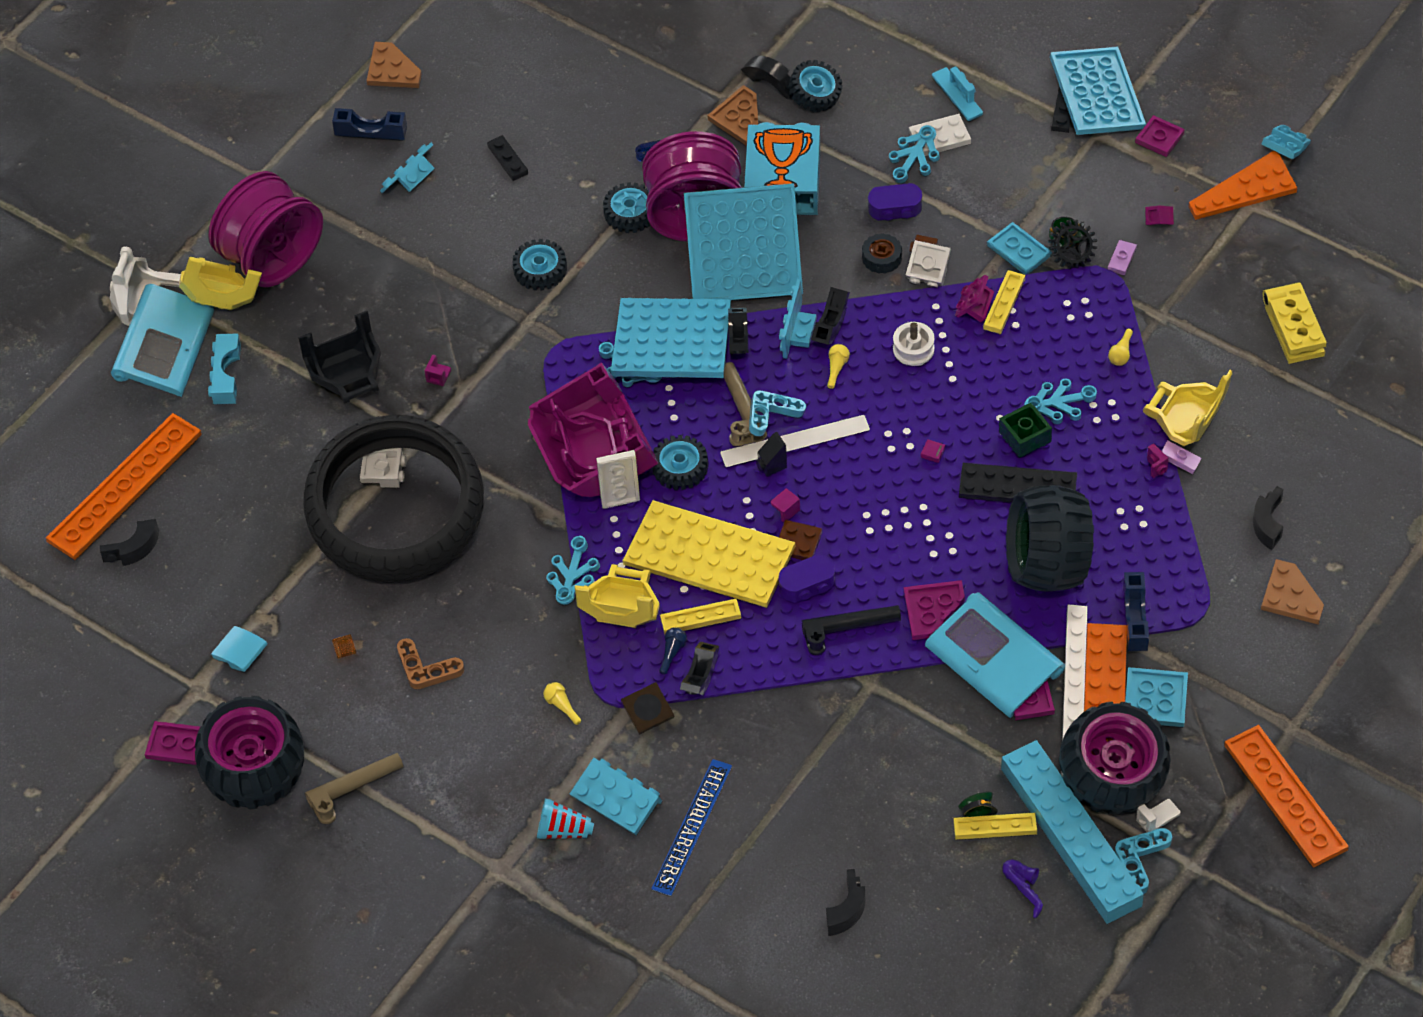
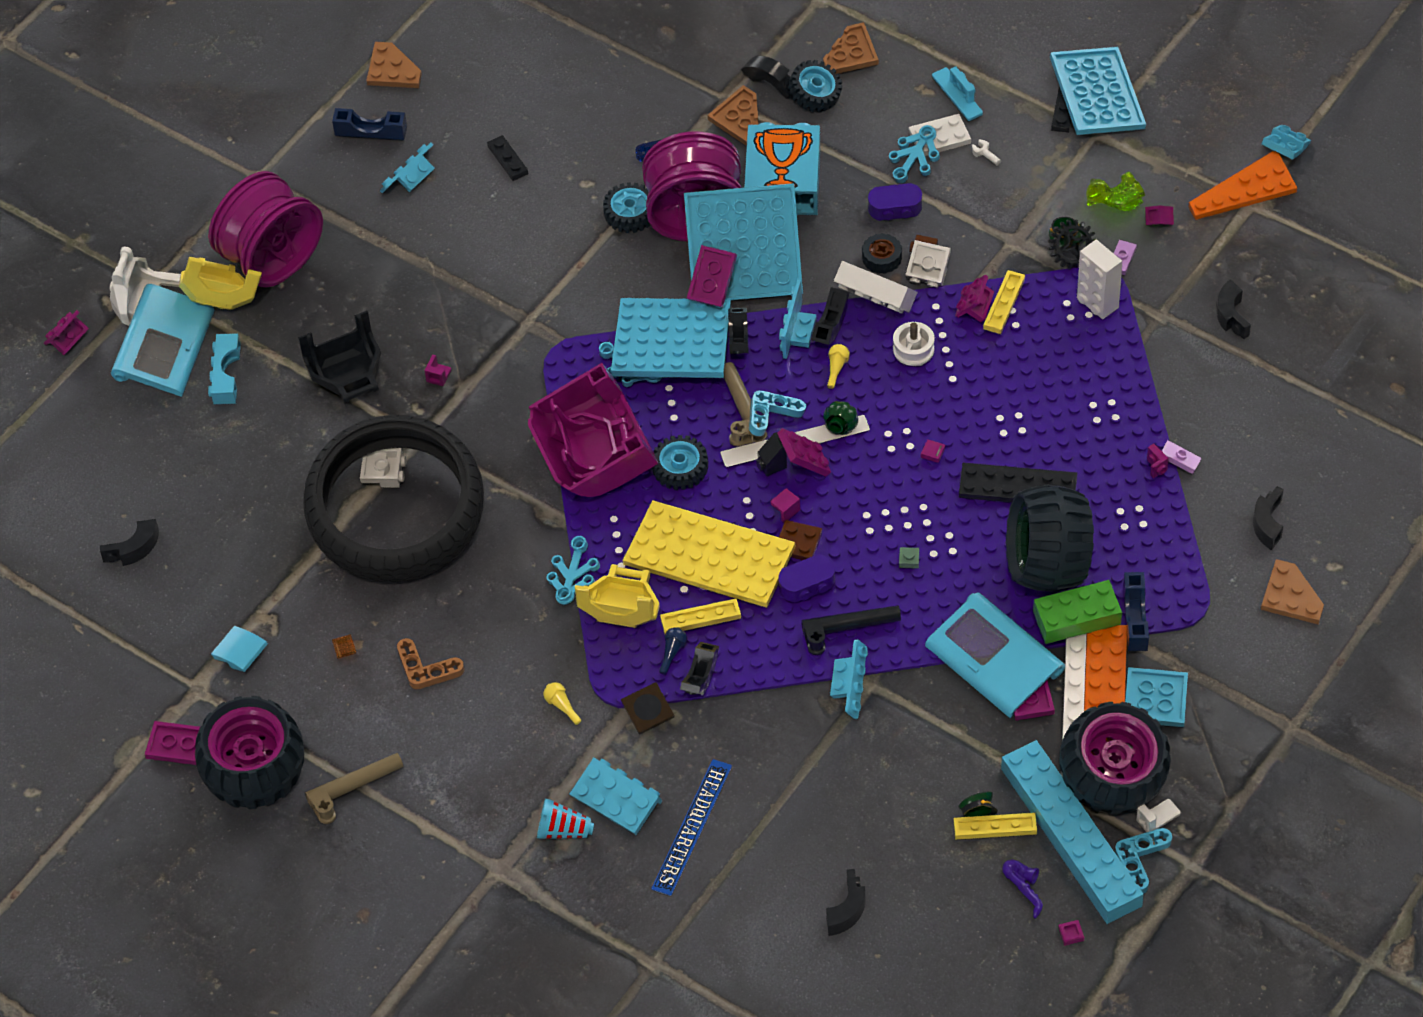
orange plate [46,413,202,560] -> none
wheel [512,239,567,291] -> none
white tile [596,450,640,508] -> none
magenta plate [904,580,965,640] -> none
medium azure tile [987,222,1052,275] -> none
dark green brick [999,402,1052,458] -> none
medium azure plant [1024,378,1097,424] -> none
light yellow piece [1108,329,1133,366] -> none
magenta plate [1135,115,1185,157] -> none
light yellow piece [1143,370,1232,446] -> none
orange plate [1224,725,1349,868] -> none
light yellow hinge [1263,282,1327,364] -> none
none -> magenta bracket [43,310,89,355]
none -> magenta plate [687,245,737,308]
none -> magenta plate [777,428,831,477]
none -> medium nougat plate [823,23,879,74]
none -> dark green plant [823,401,859,435]
none -> medium azure bracket [830,639,868,719]
none -> white brick [834,261,918,313]
none -> sand green plate [899,547,919,568]
none -> white bar [972,139,1001,166]
none -> bright green brick [1033,580,1122,644]
none -> magenta tile [1058,920,1085,946]
none -> white brick [1077,239,1122,319]
none -> clear neon green animal [1086,171,1145,211]
none -> black arch [1217,279,1251,339]

